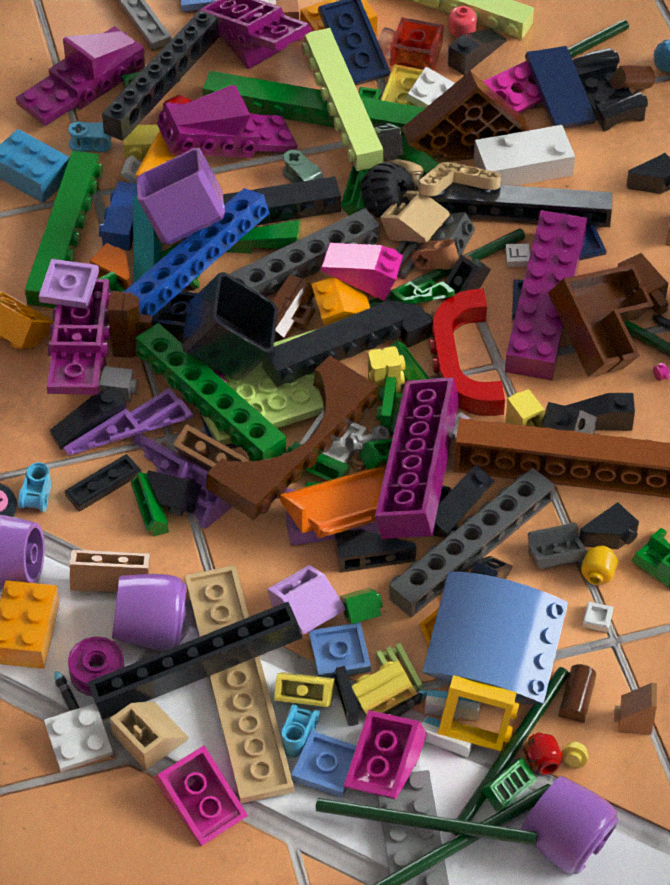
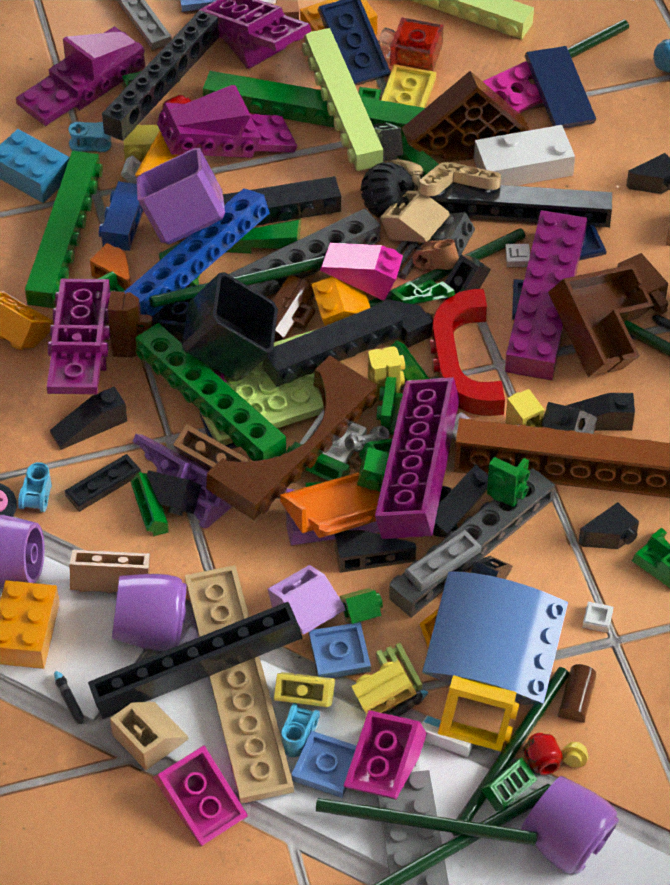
lavender plate [39,259,99,309] -> none
white plate [44,703,113,772] -> none
medium lavender wedge [63,388,194,456] -> none
magenta wheel [68,636,124,696] -> none
light grey brick [99,366,138,404] -> none
teal slope [133,196,162,283] -> none
sand green piece [283,150,323,183] -> none
black tile [335,666,359,726] -> none
green piece [340,165,371,216] -> none
white plate [406,67,455,108] -> none
white slope [425,689,481,721] -> none
coral head [448,6,477,38] -> none
black slope [448,28,506,75] -> none
dark grey bracket [528,523,587,569] -> none
black piece [572,48,648,132] -> none
yellow head [581,546,618,585] -> none
reddish brown brick [609,66,655,89] -> none
medium nougat slope [614,683,657,735] -> none
dark pink piece [653,363,670,381] -> none
none -> dark green piece [149,256,324,308]
none -> green brick [357,447,389,492]
none -> light grey tile [405,530,482,592]
none -> green bracket [487,457,530,507]

